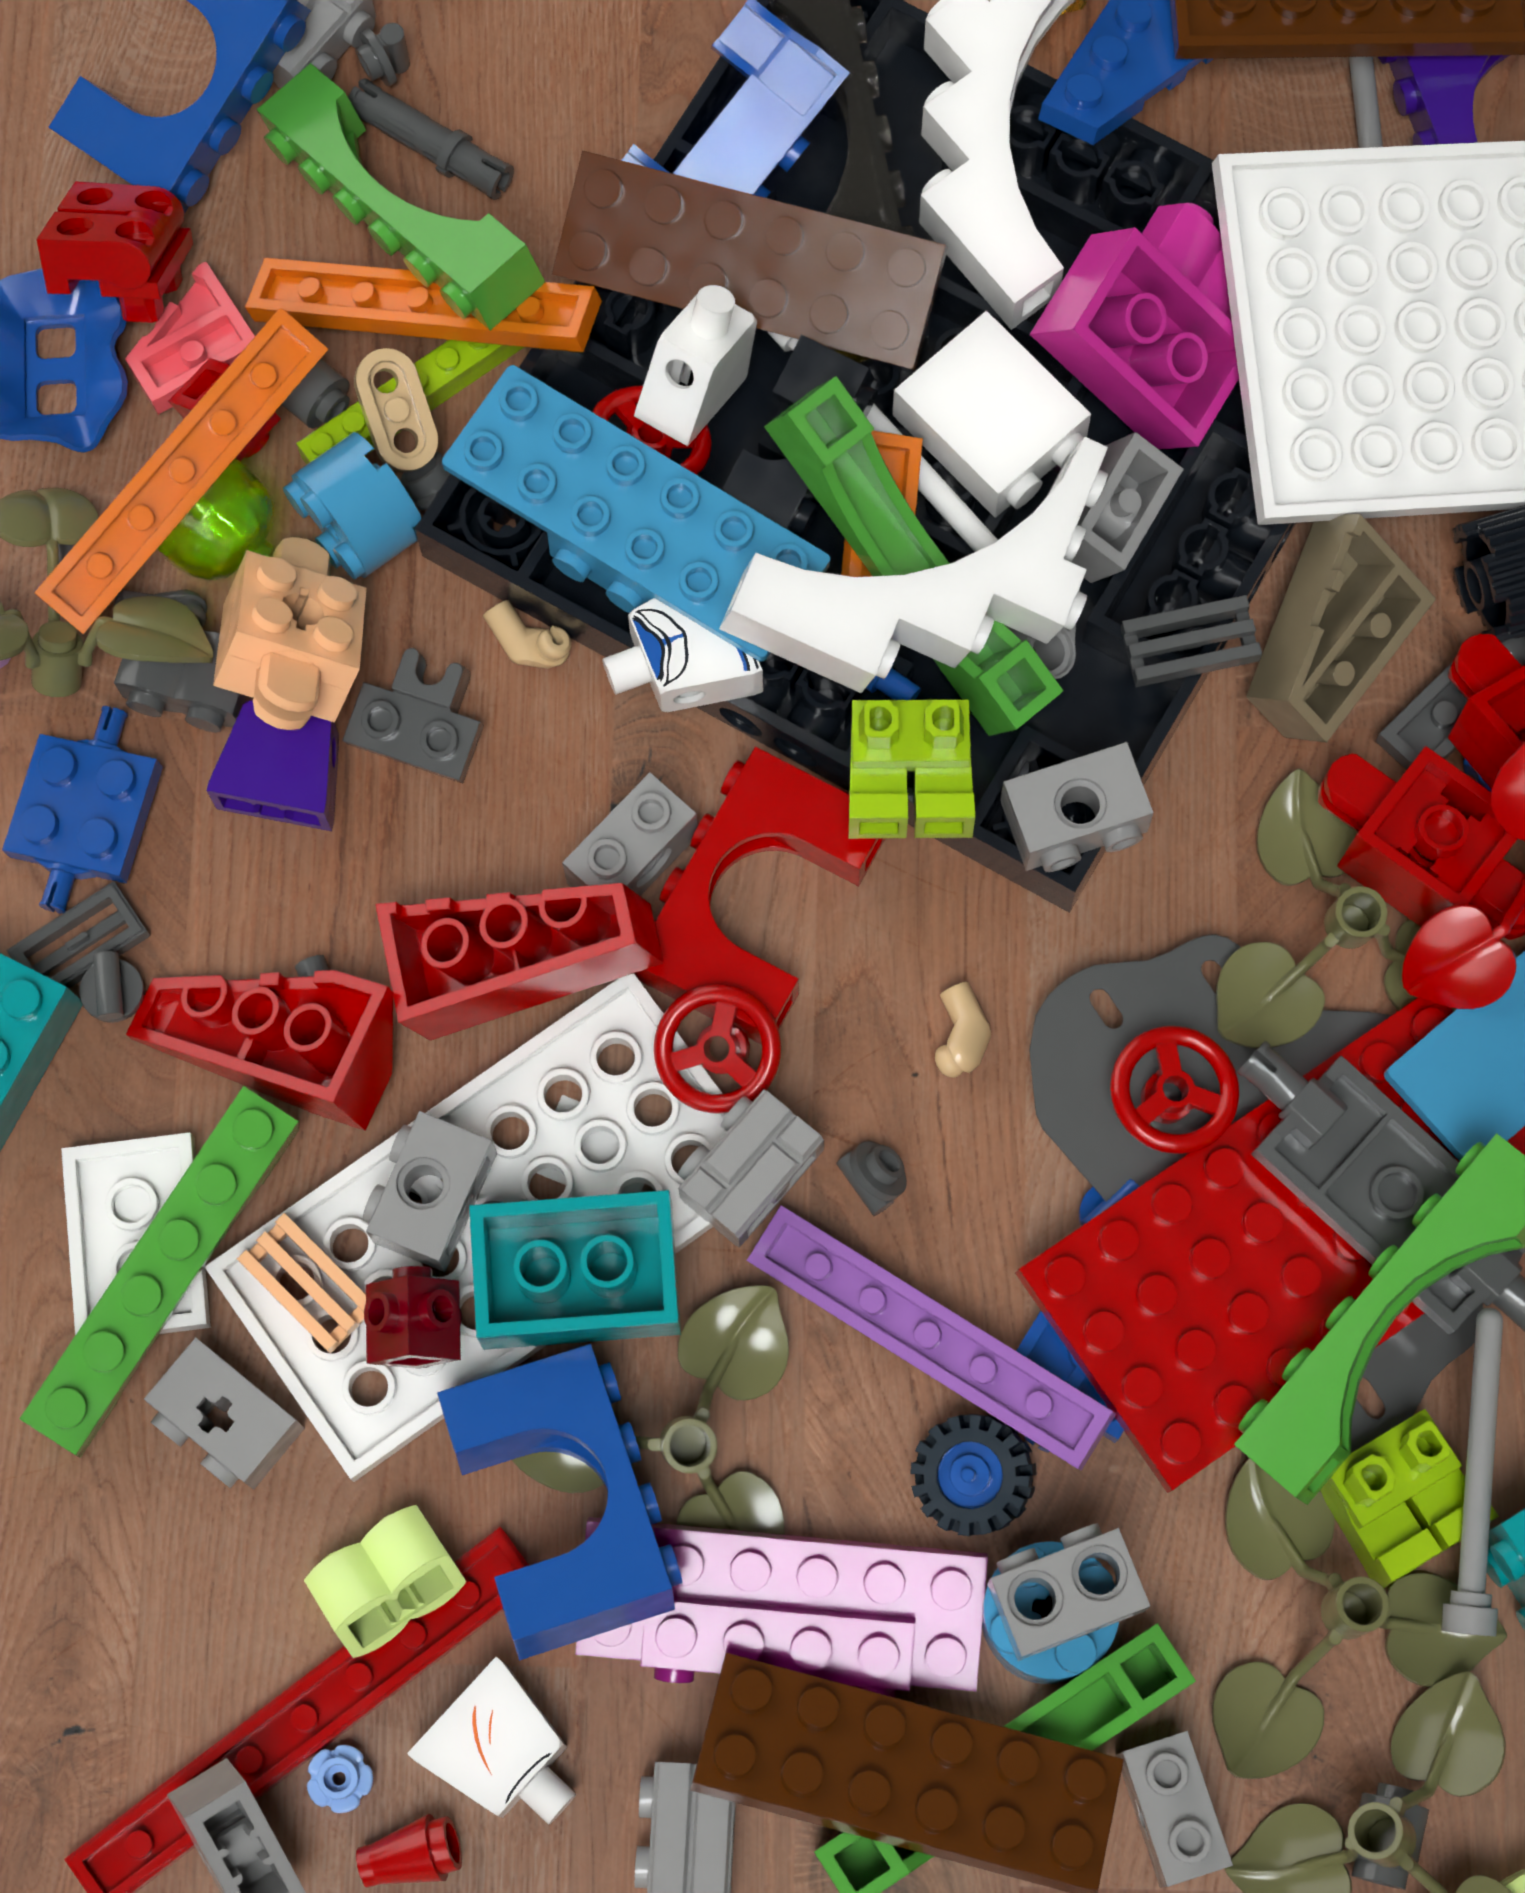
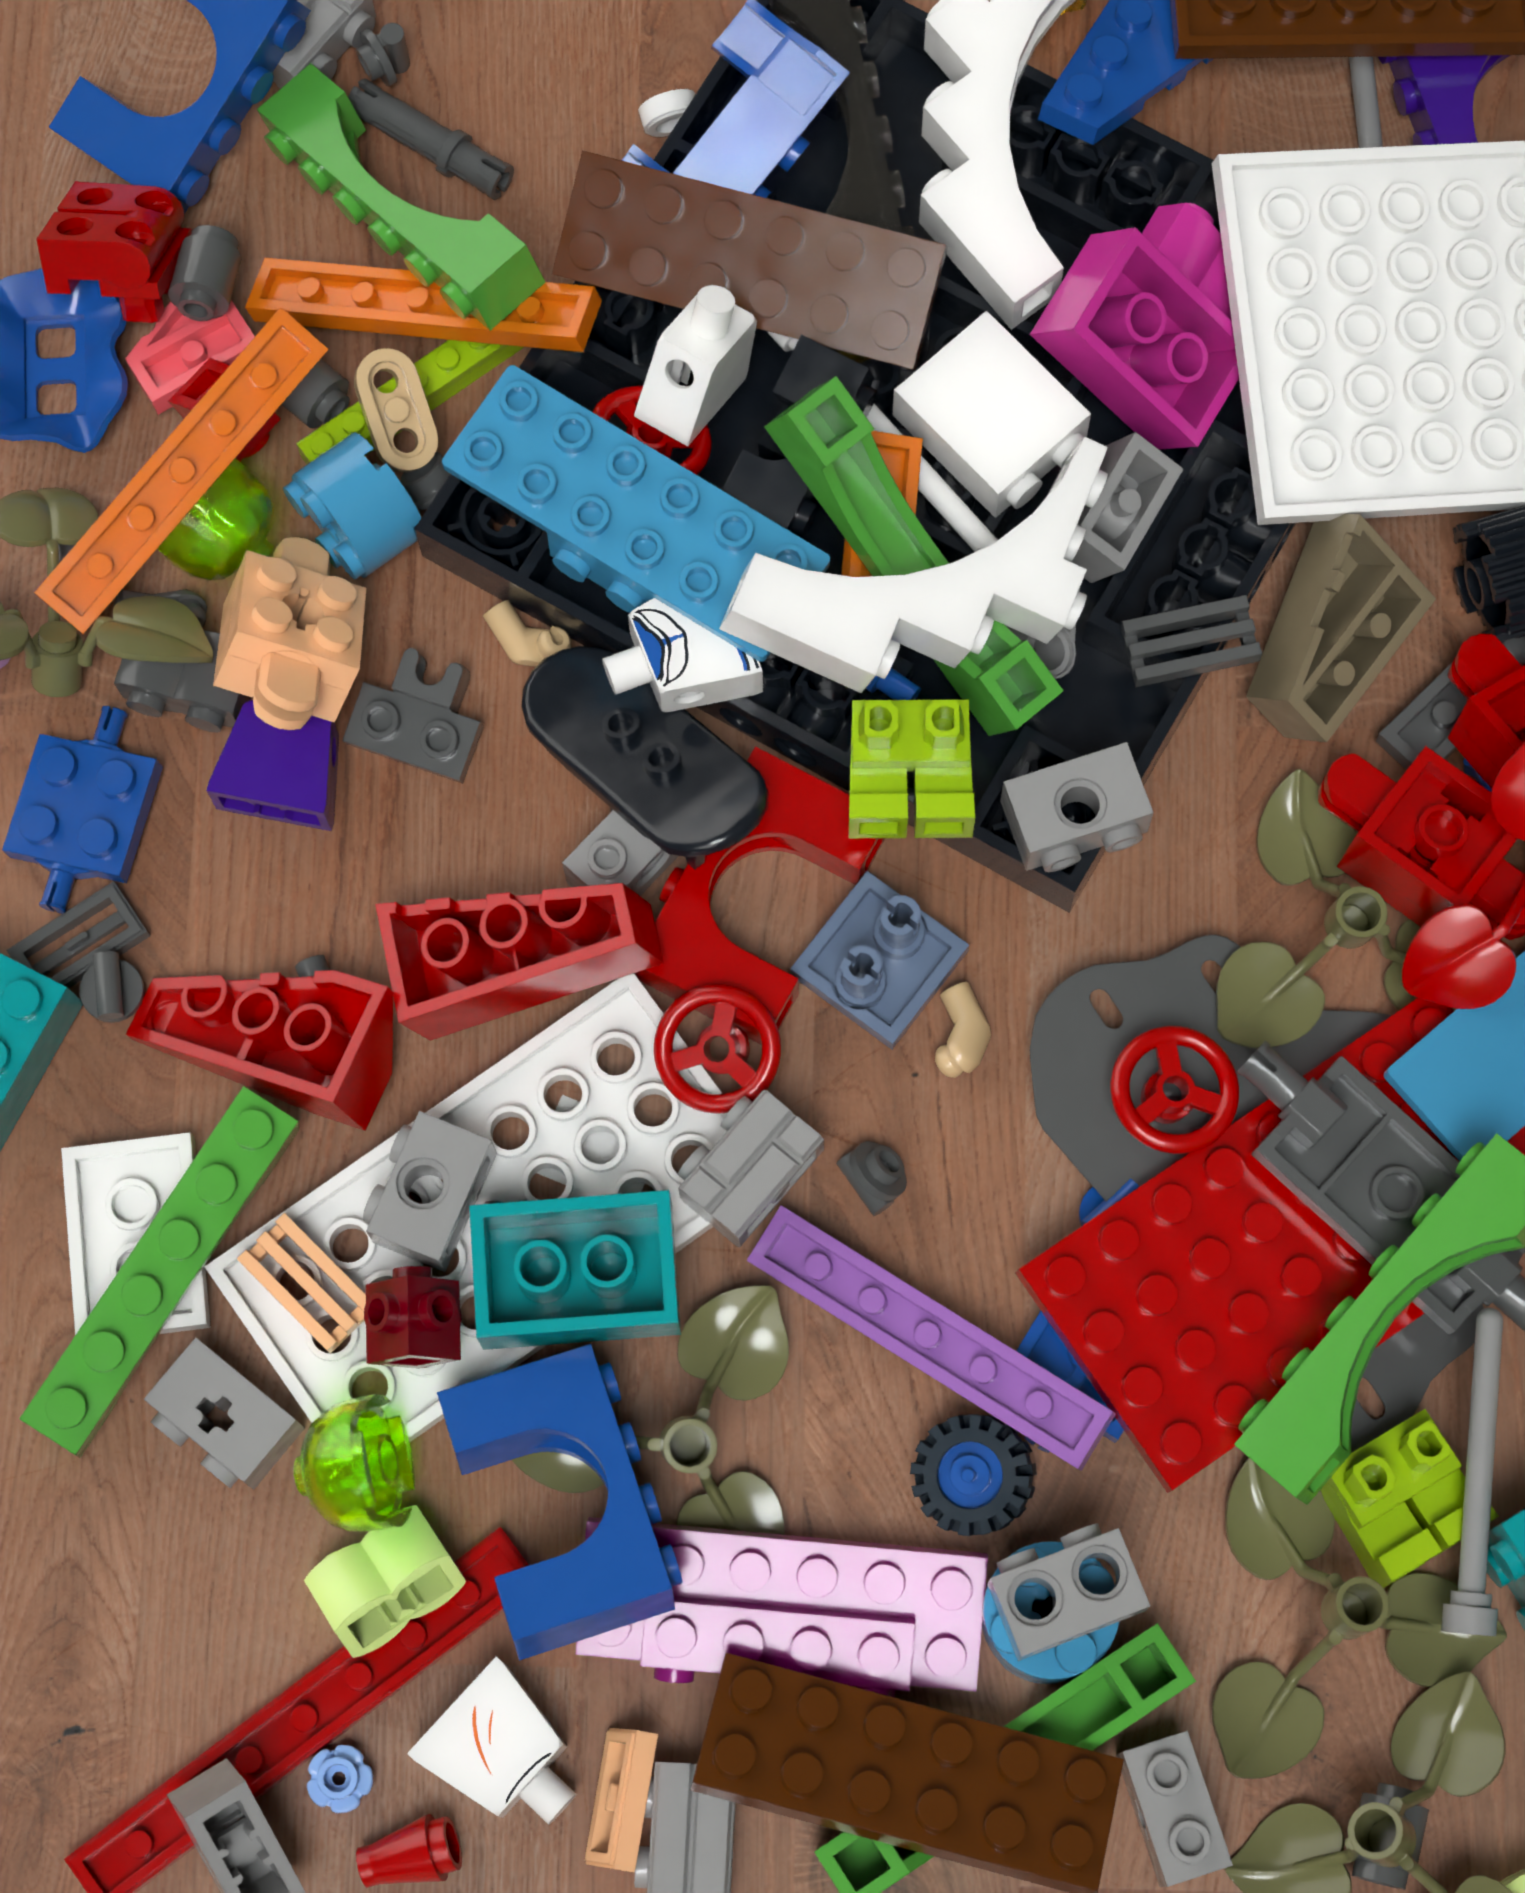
none -> dark grey brick [168,225,242,321]
none -> clear neon green cylinder [294,1394,415,1532]
none -> black piece [521,646,769,870]
none -> light nougat tile [585,1728,658,1872]
none -> white tile [638,89,696,137]
none -> sand blue plate [790,871,969,1050]

